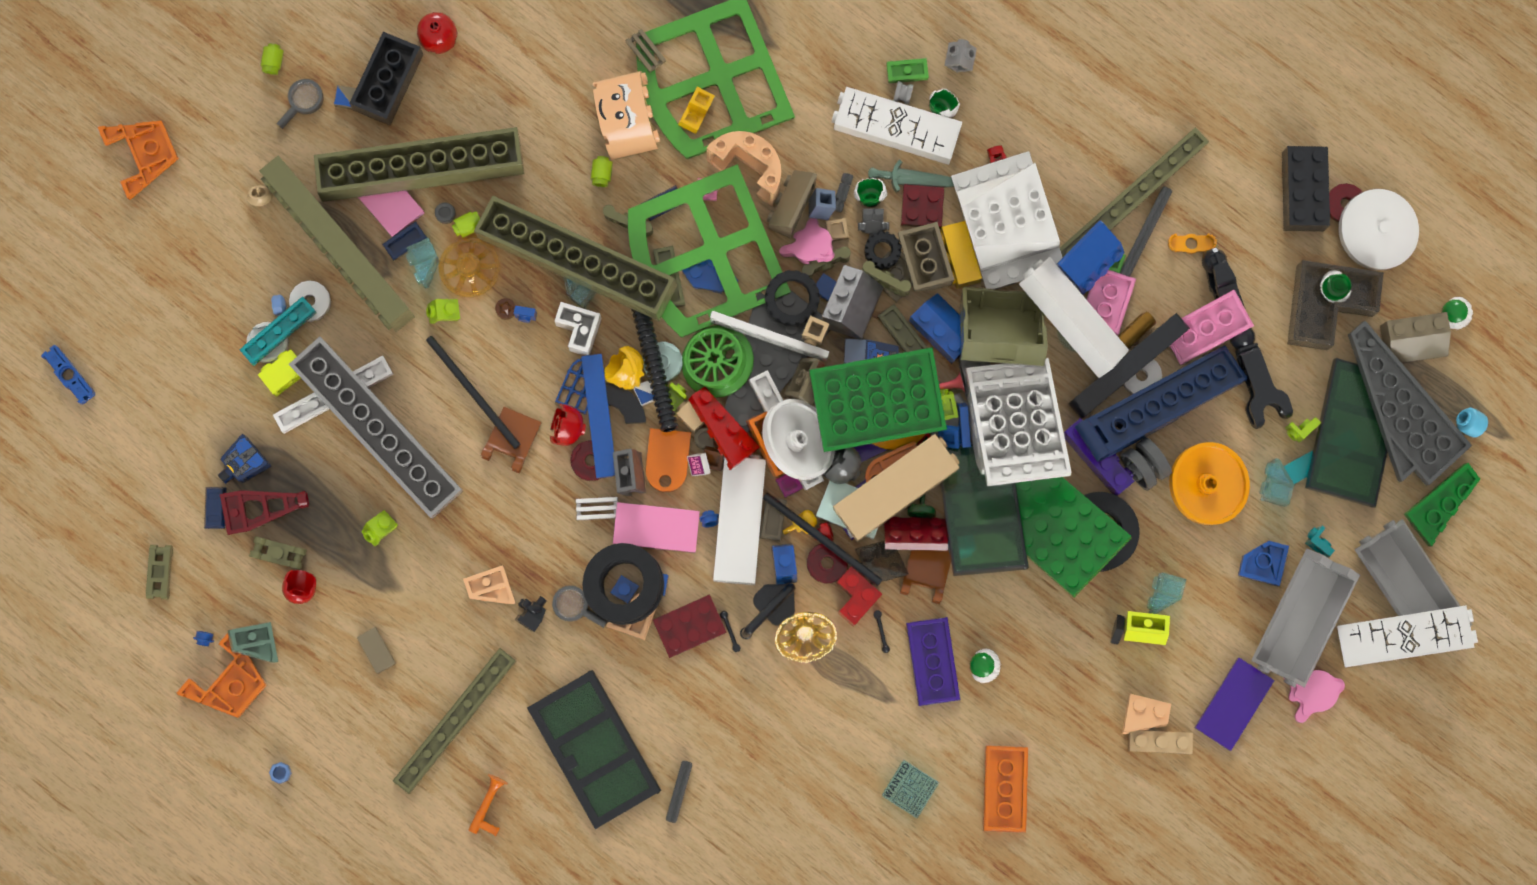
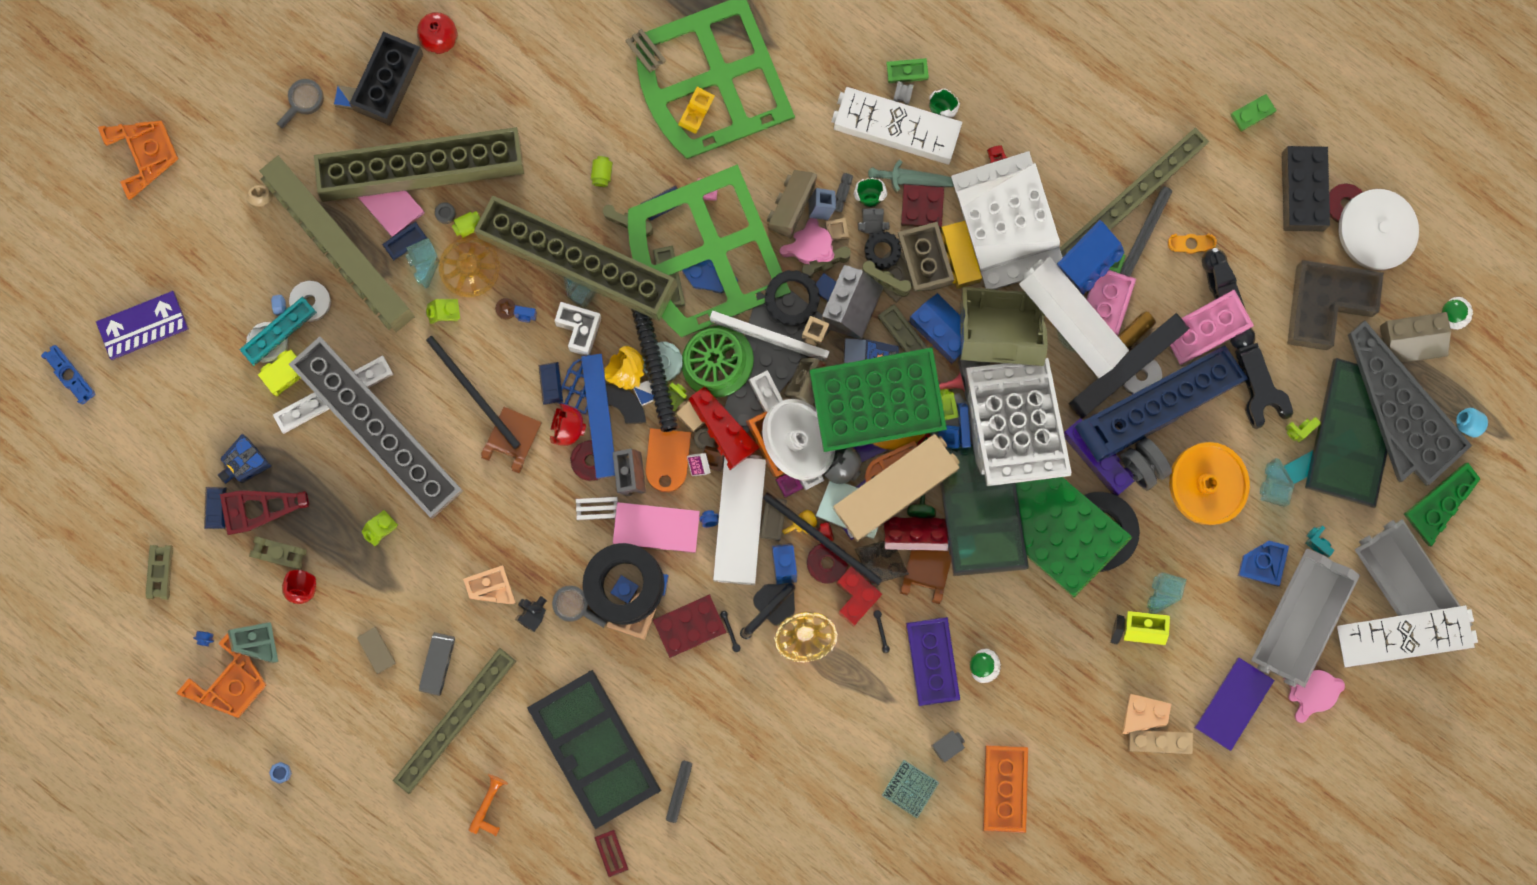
lime brick [260,43,284,75] -> none
light nougat cylinder [593,71,660,160] -> none
light nougat cylinder [707,131,781,207] -> none
light grey brick [945,39,977,73] -> none
green hair [1320,270,1352,303] -> none
none -> dark purple tile [96,291,189,360]
none -> dark grey beam [419,632,455,696]
none -> dark blue tile [538,362,563,405]
none -> dark red tile [594,830,629,877]
none -> dark grey brick [931,730,965,763]
none -> bright green plate [1231,94,1277,132]

